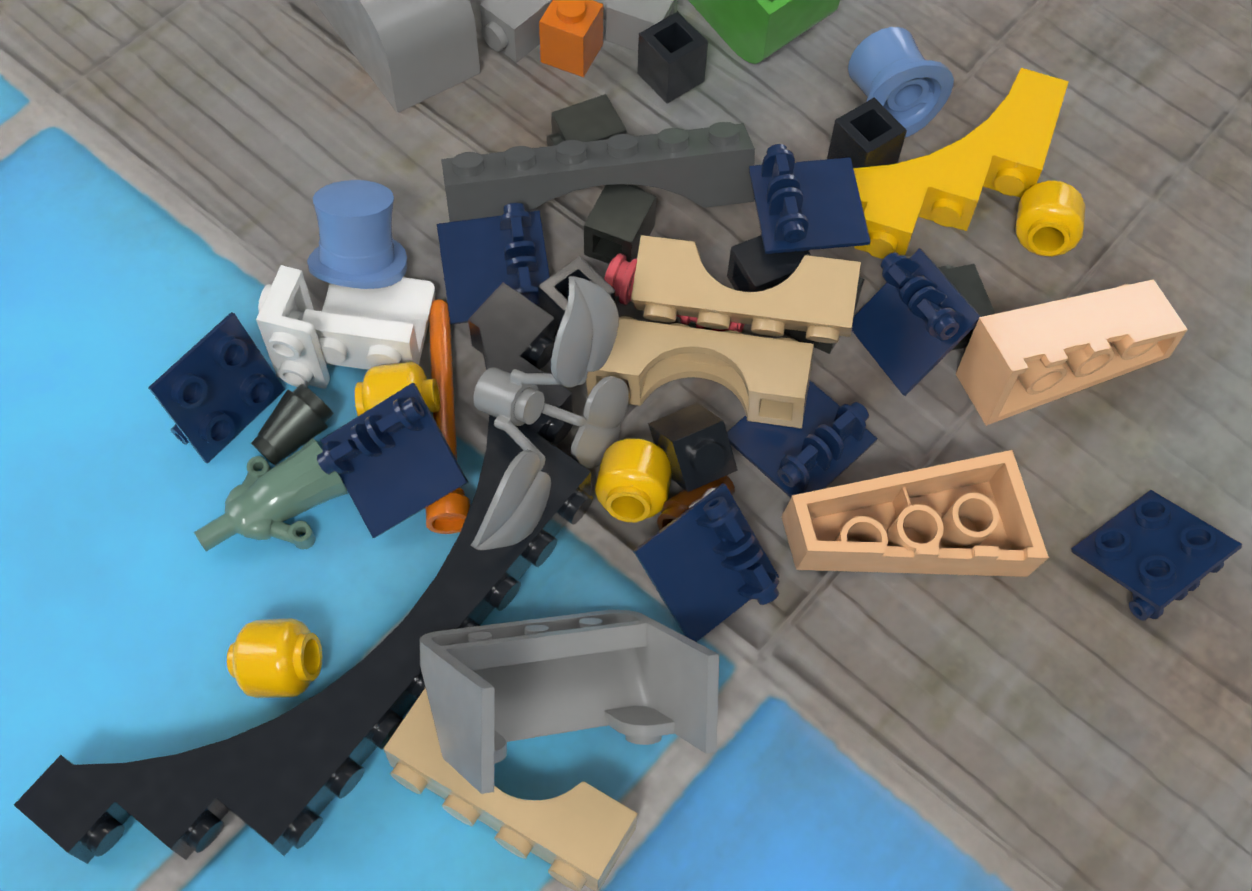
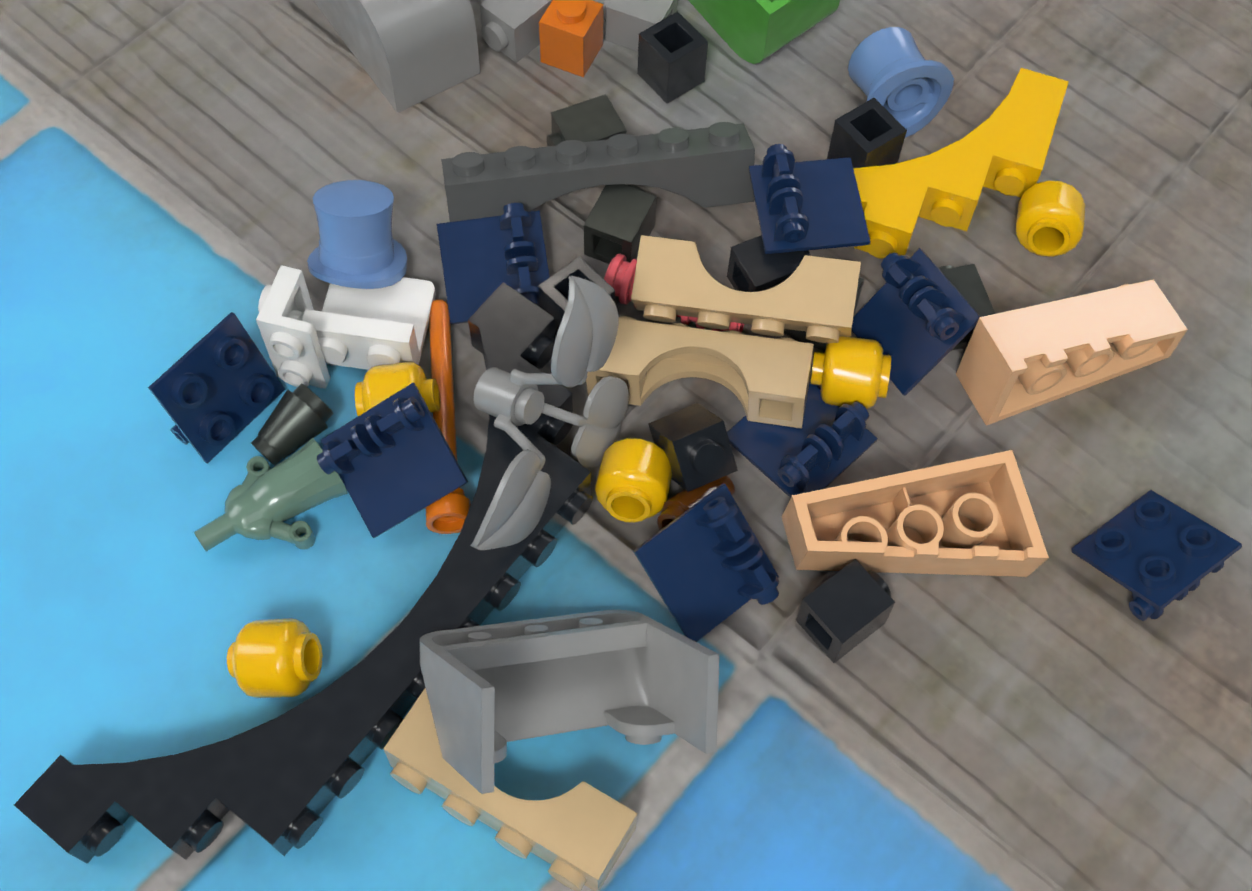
none -> black brick [796,559,895,663]
none -> yellow head [810,336,891,409]

